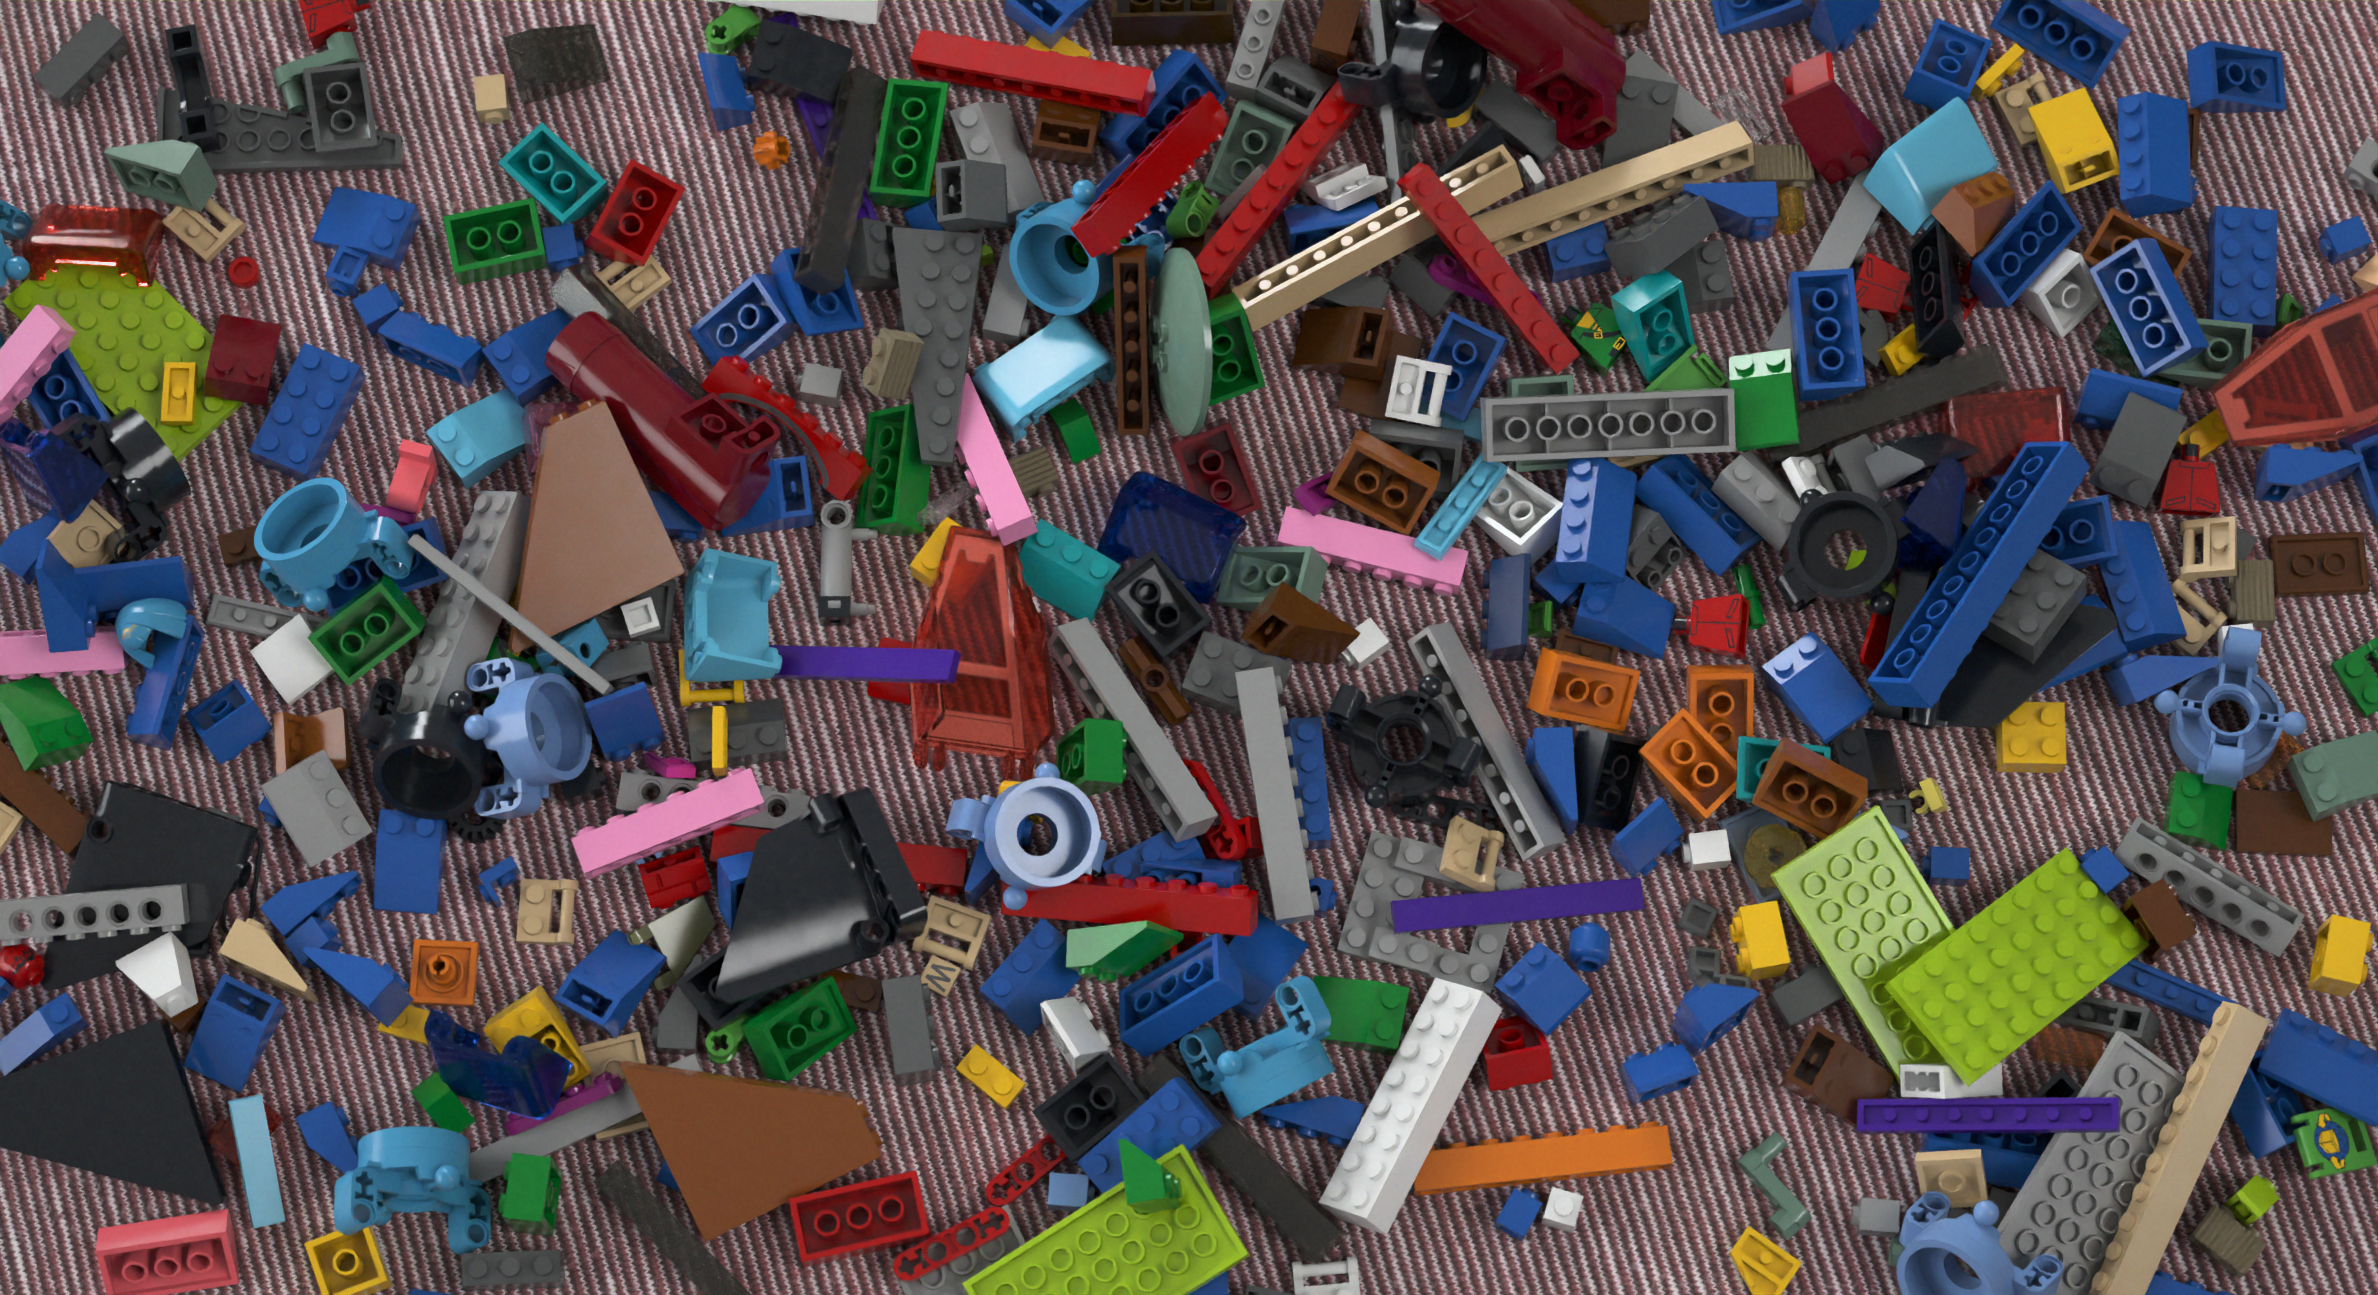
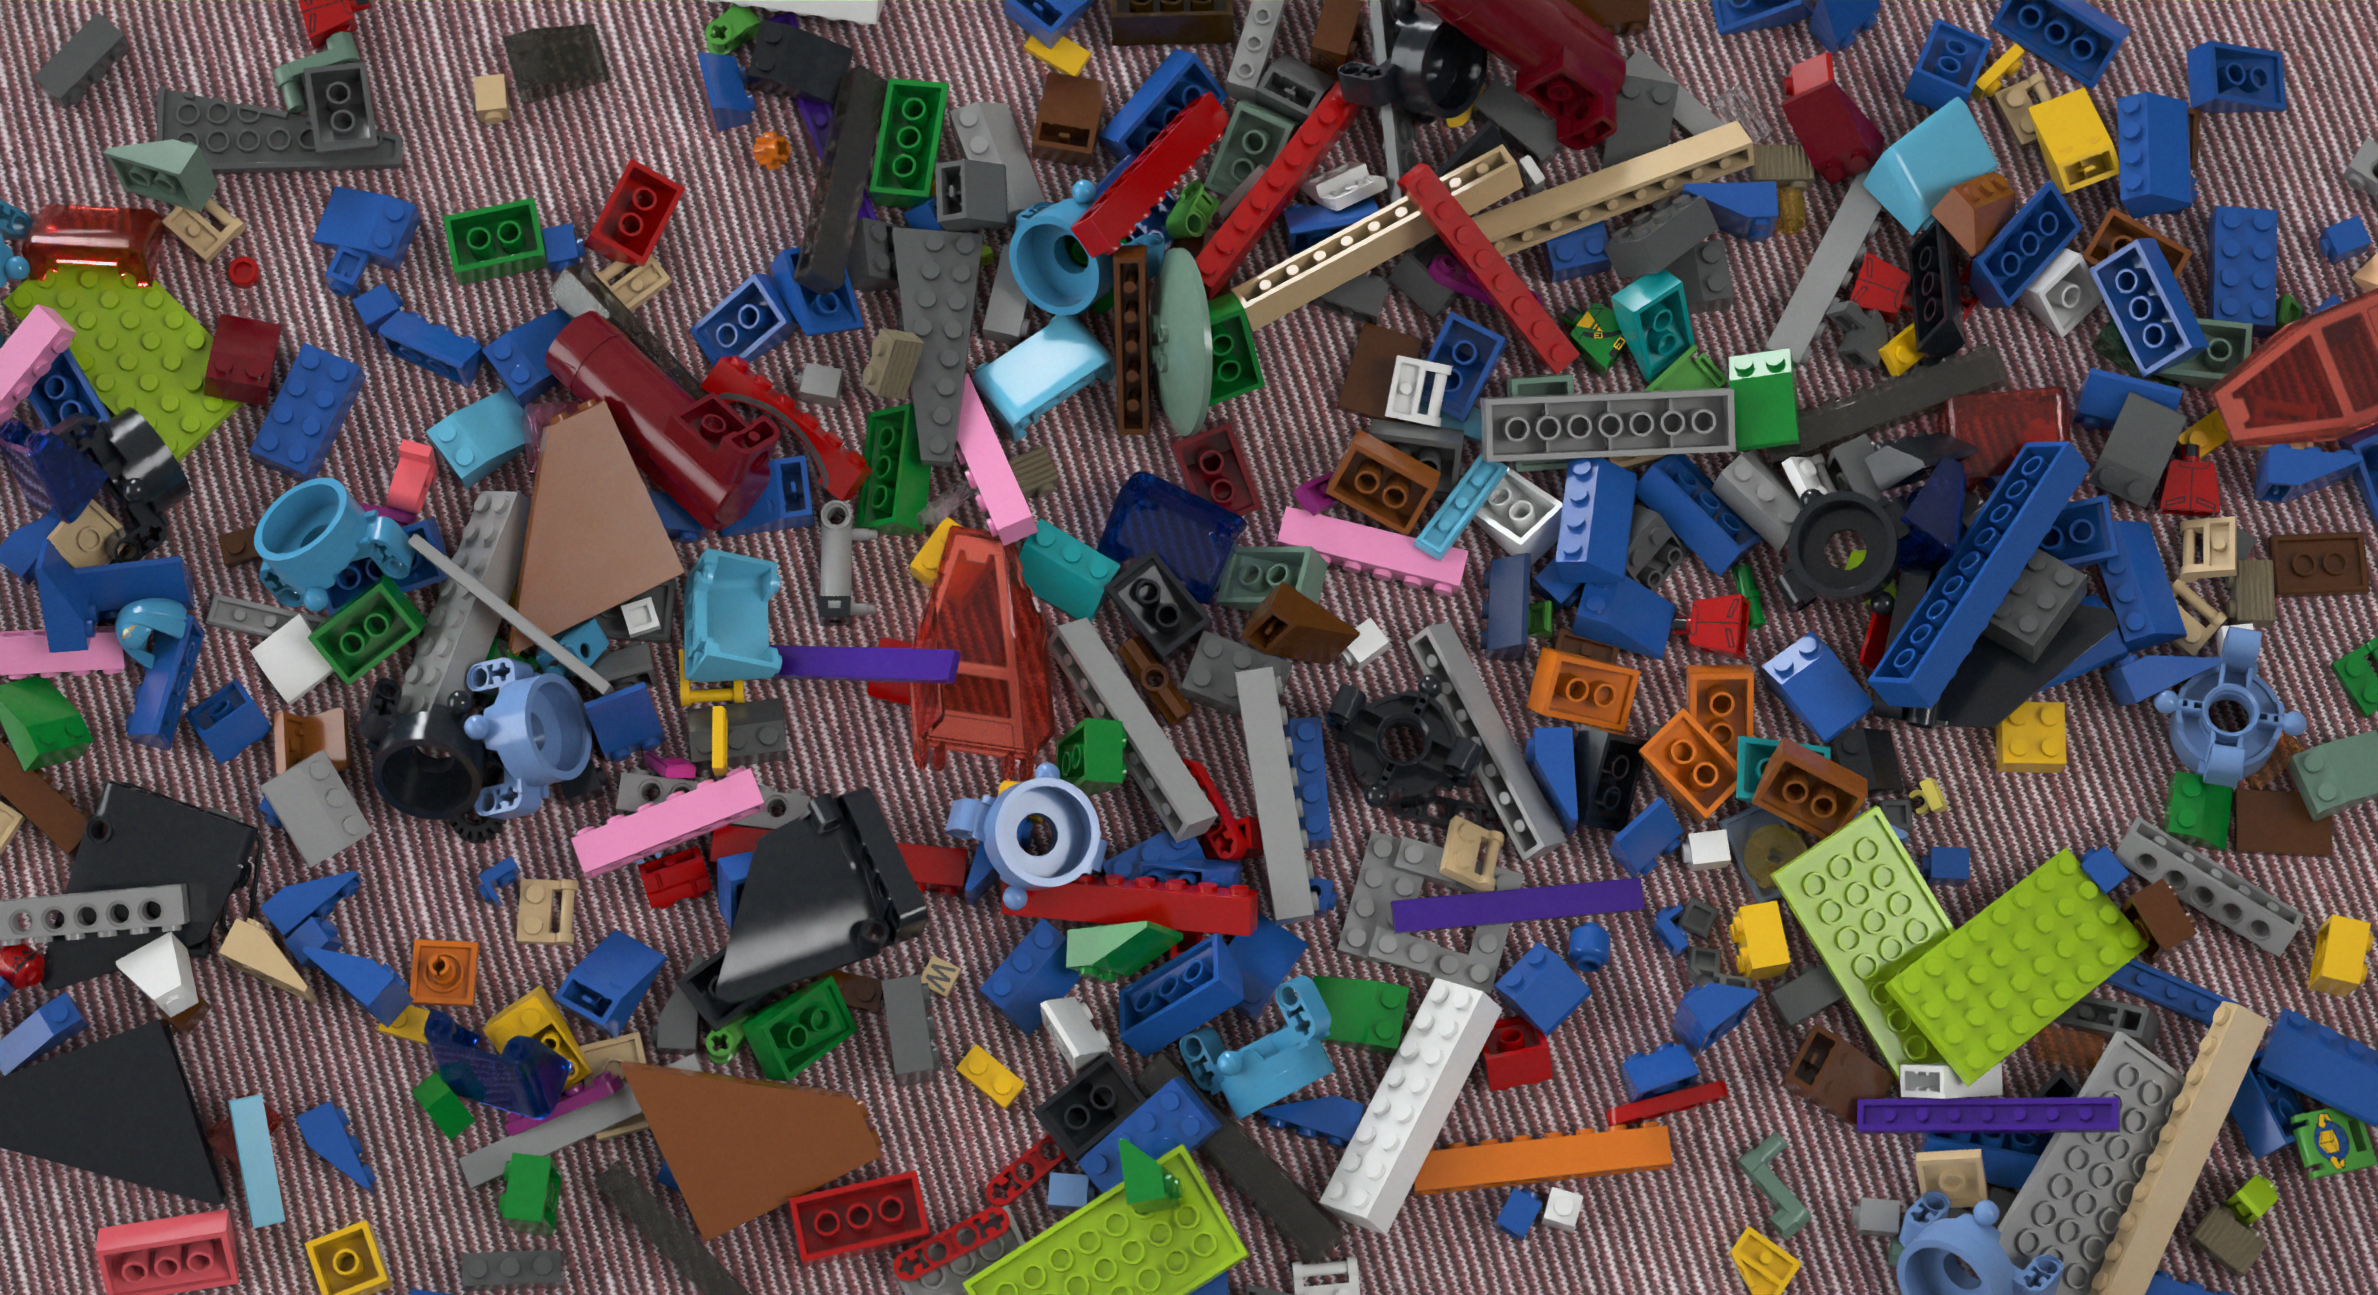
yellow plate [160,362,198,425] -> none
black arch [165,24,221,153] -> none
blue slope [184,973,287,1093] -> none
dark azure piece [334,1126,491,1255] -> none
blue slope [373,809,449,915] -> none
teal slope [498,122,609,225] -> none
olive flag [627,895,716,990] -> none
red brick [910,29,1156,118] -> none
tan plate [912,895,992,971] -> none
green slope [1047,398,1102,465] -> none
reddish brown slope [1292,306,1395,381] -> none
blue slope [1787,268,1866,402] -> none
none -> red beam [1605,1080,1730,1127]
none -> blue bracket [1652,904,1689,959]

